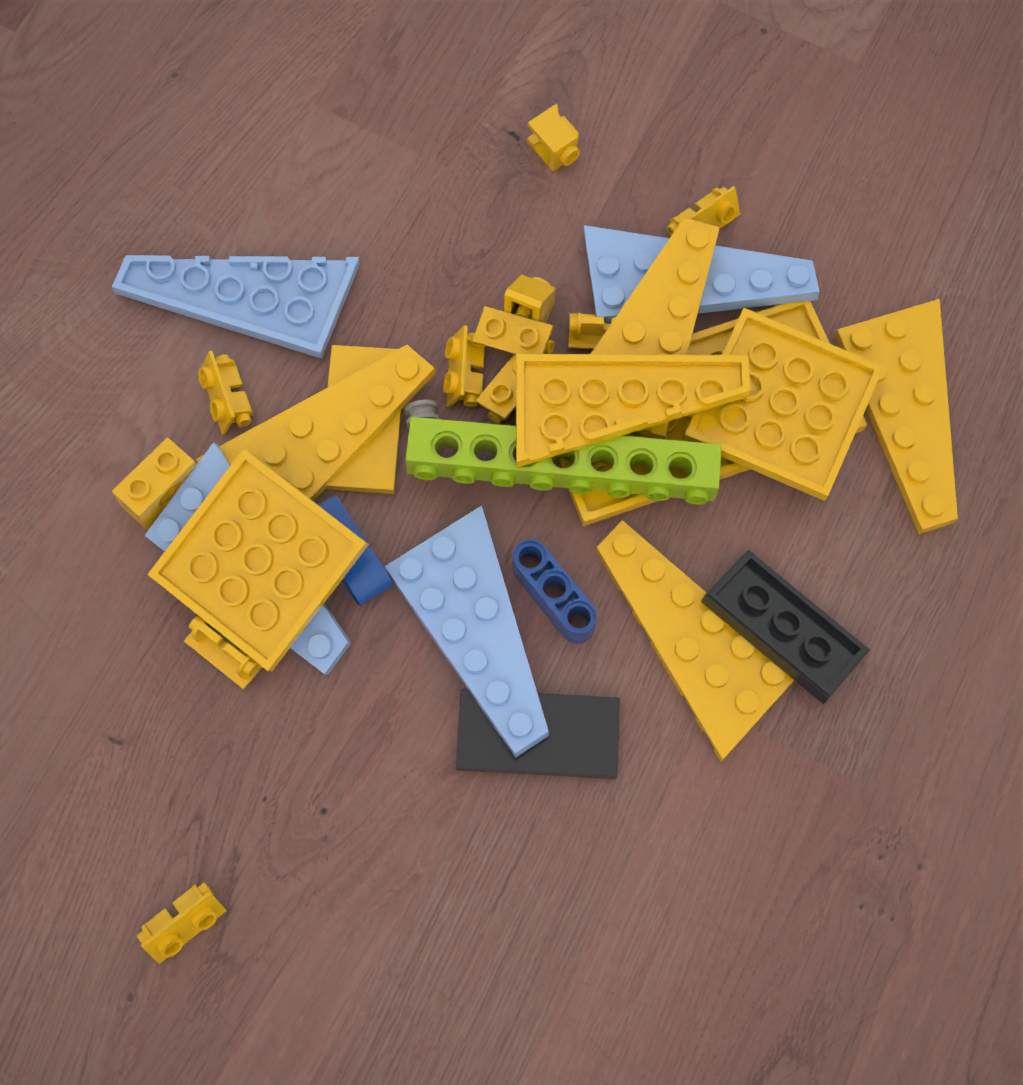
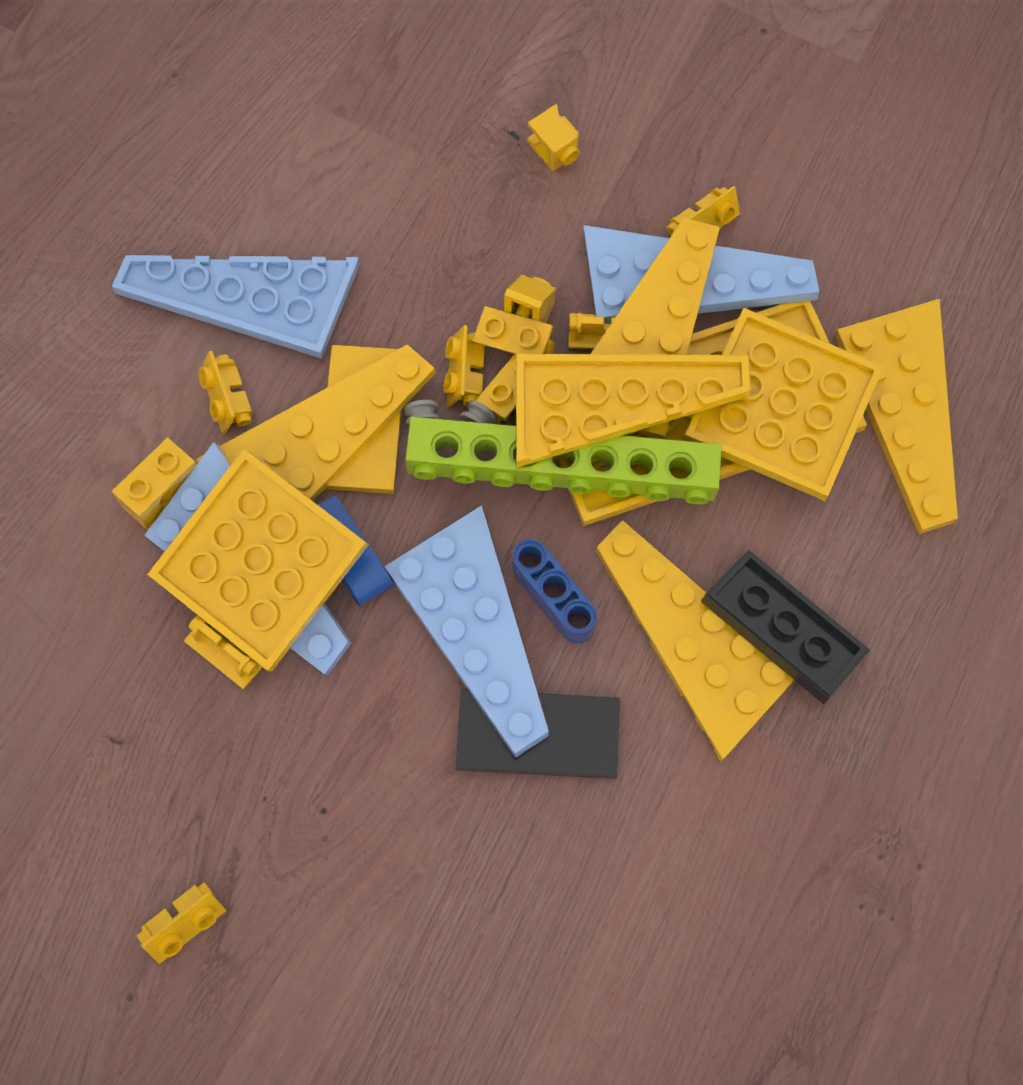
none -> light grey bush [459,400,497,424]

